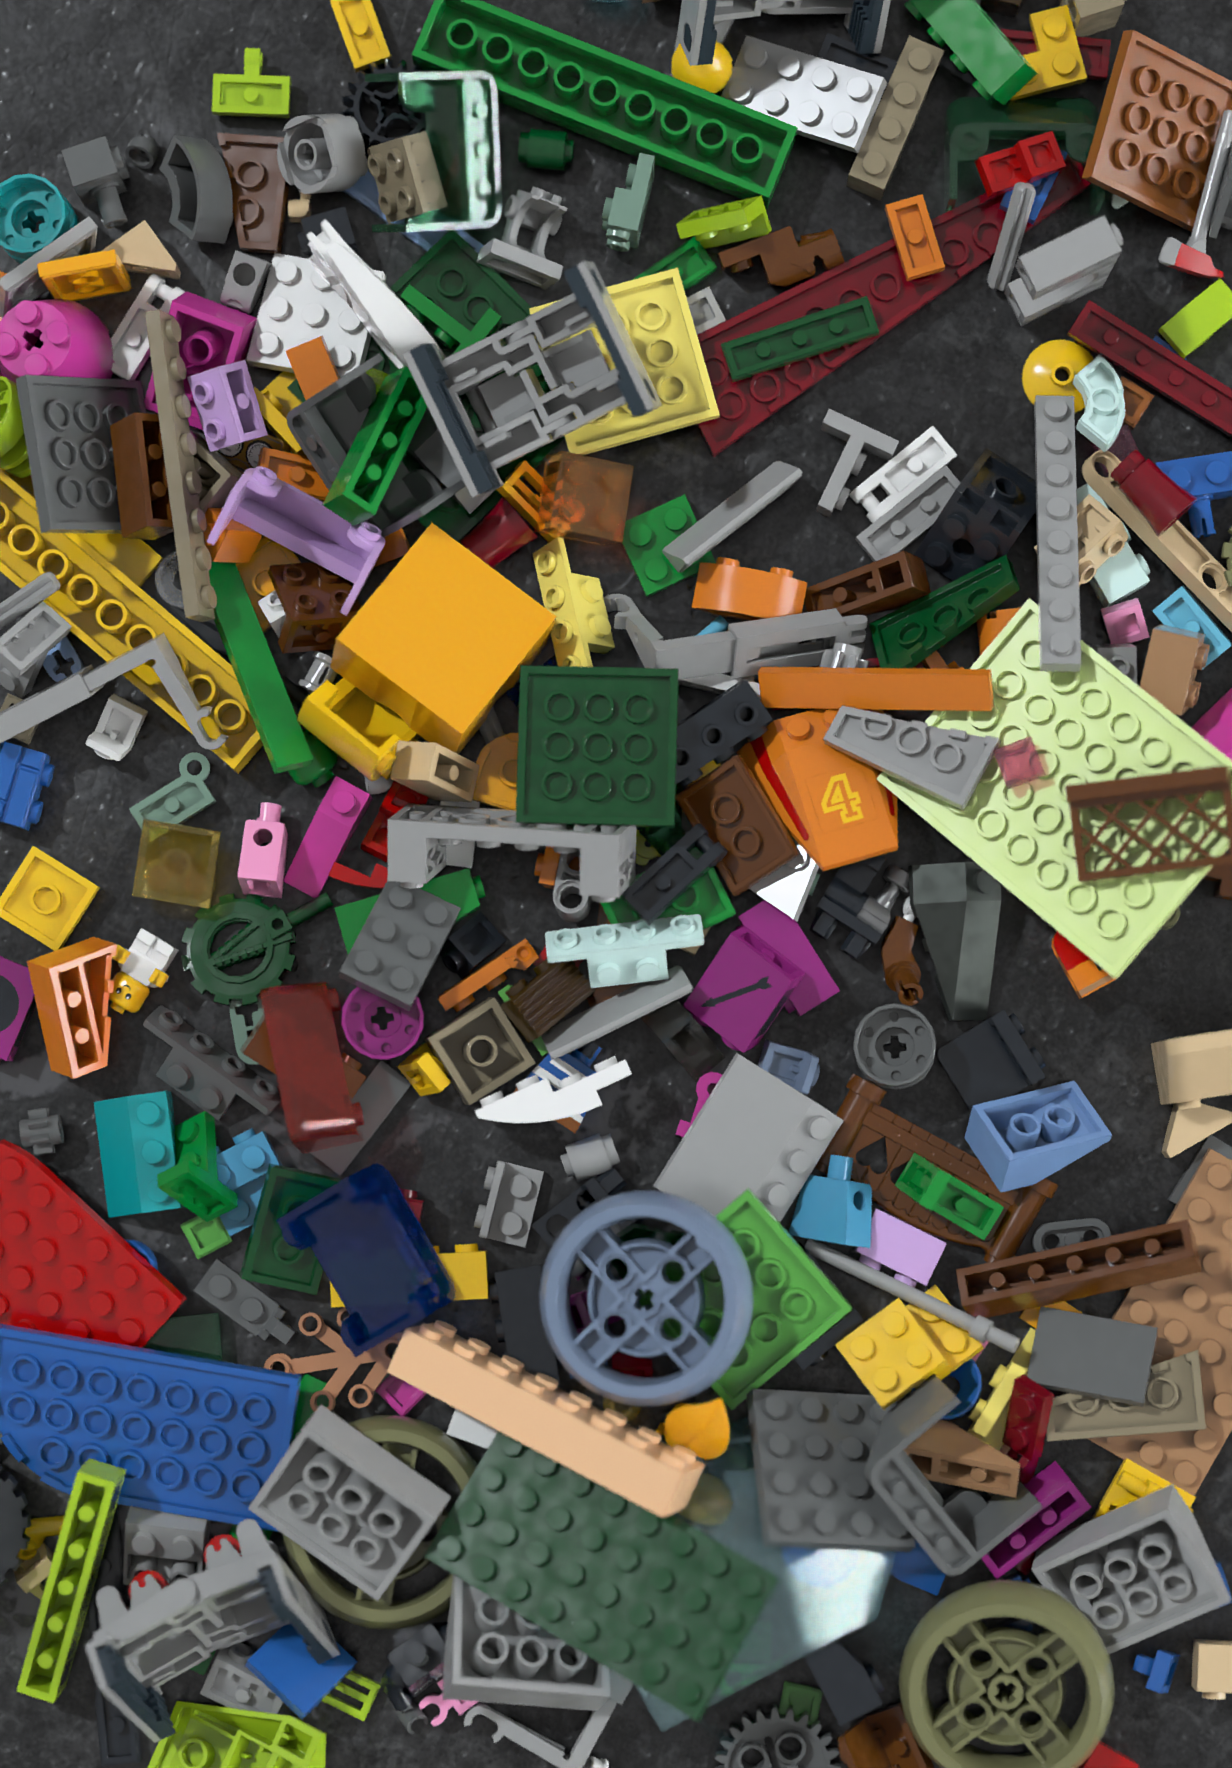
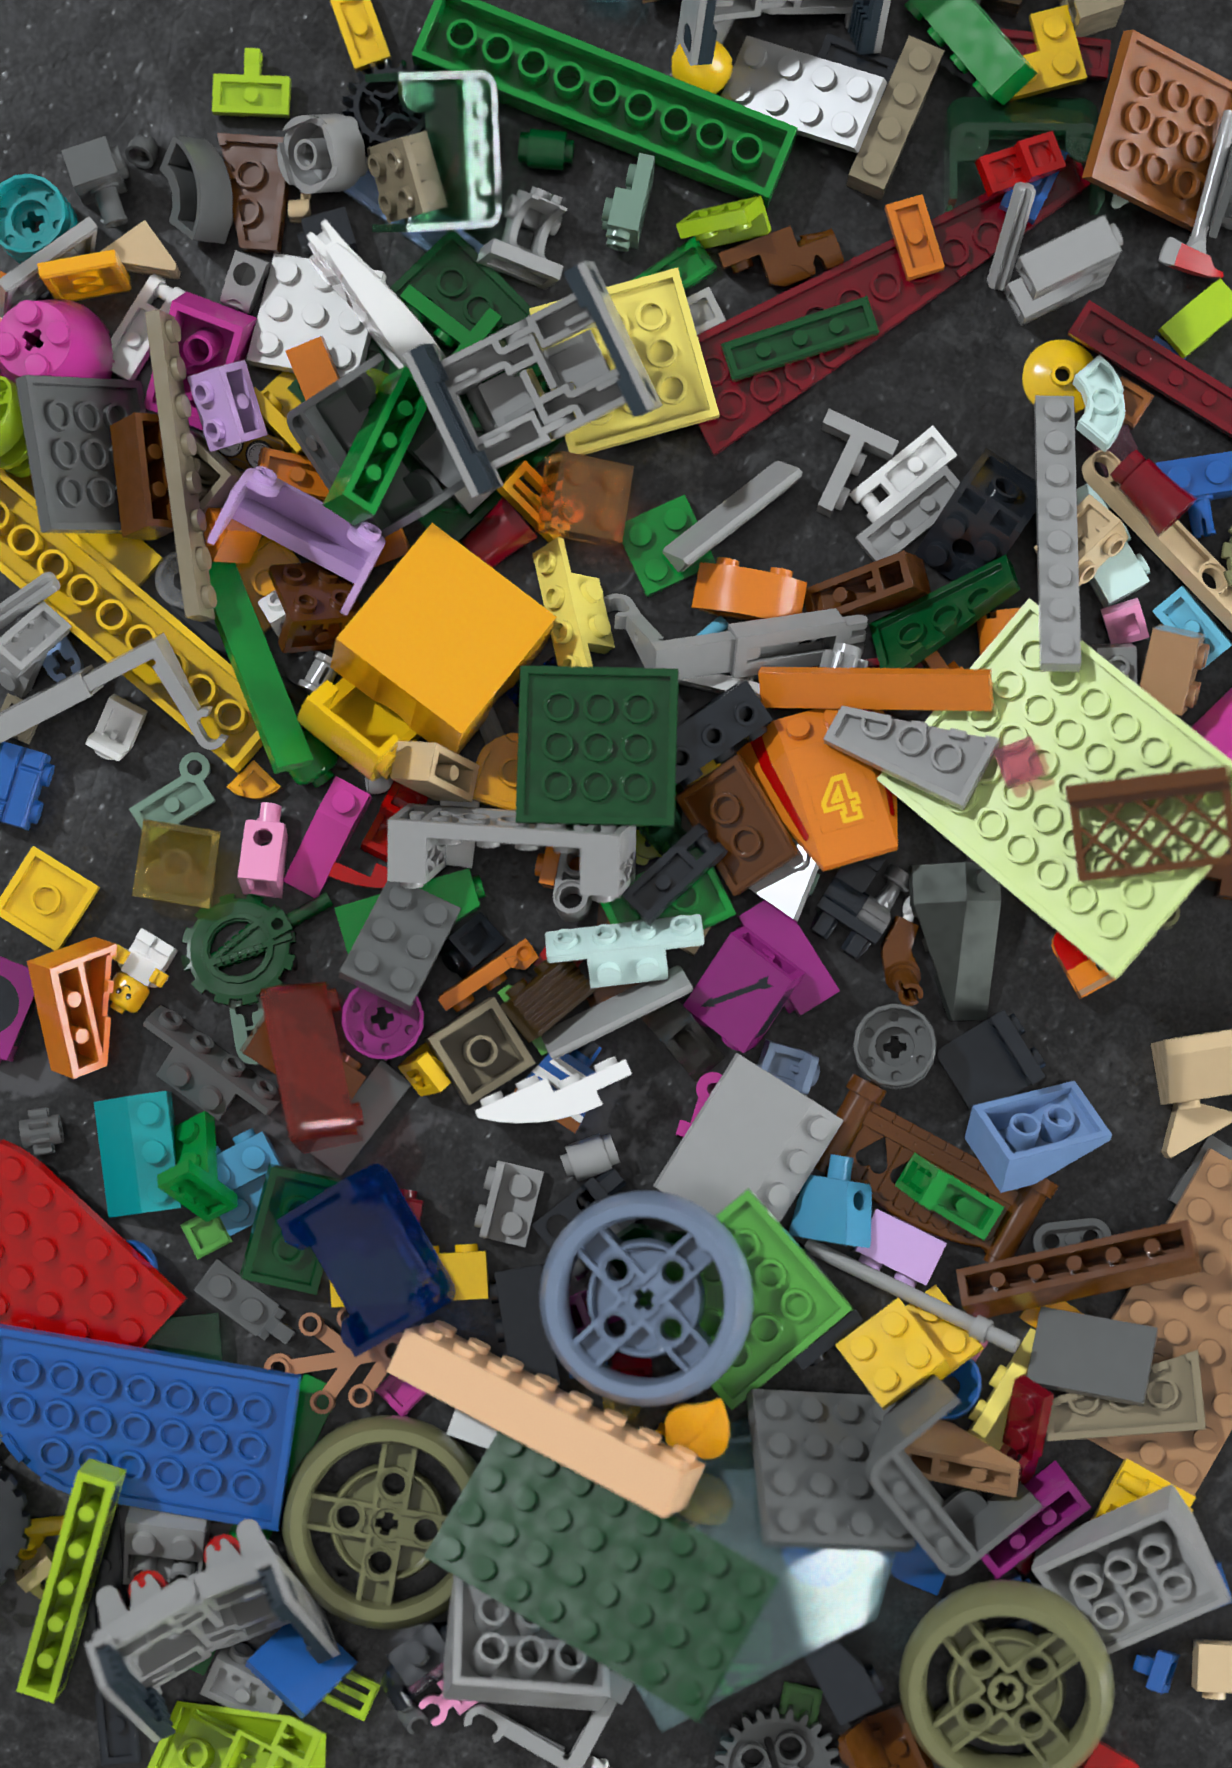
light grey slope [248,1405,451,1601] -> none
none -> light orange tile [227,760,282,799]

